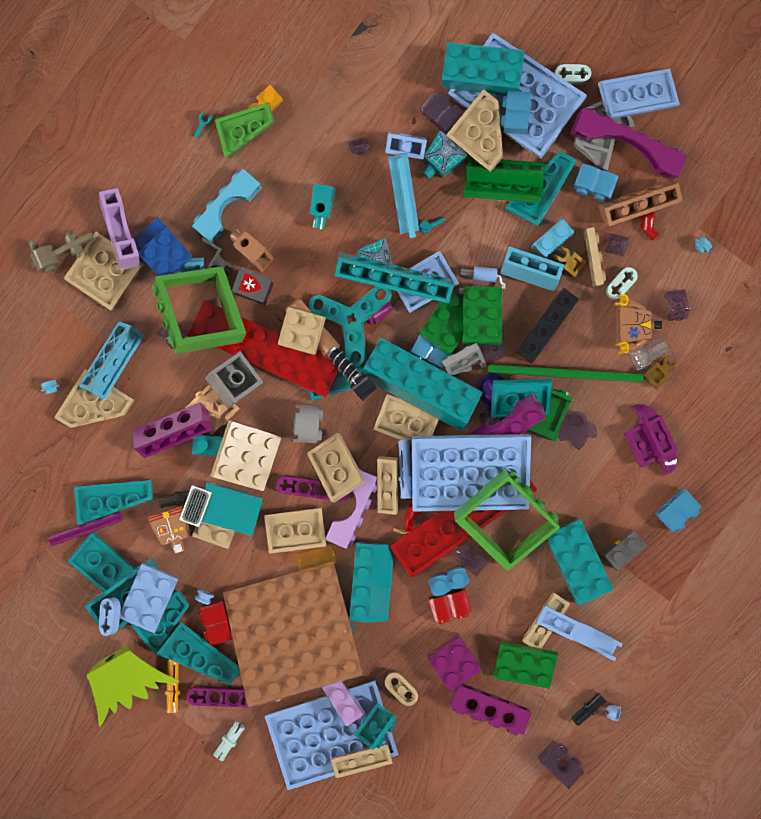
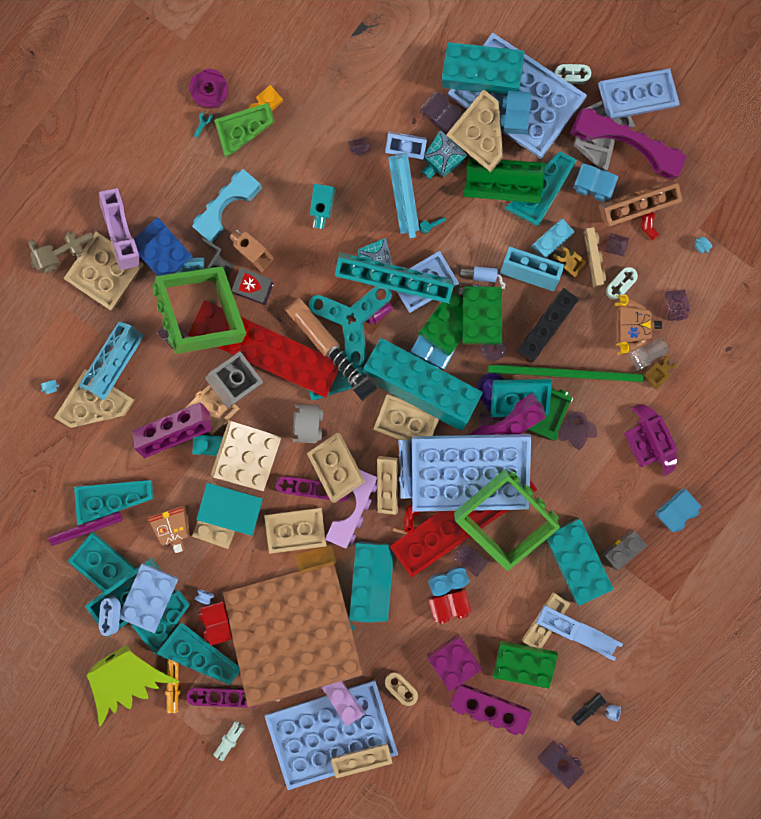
clear smoke pin [158,491,190,509] -> none
sticker [179,485,212,527] -> none
tan plate [278,307,326,355] -> none
teal bracket [354,703,397,750] -> none
light grey wing [442,343,487,375] -> none
none -> magenta plate [190,69,229,109]

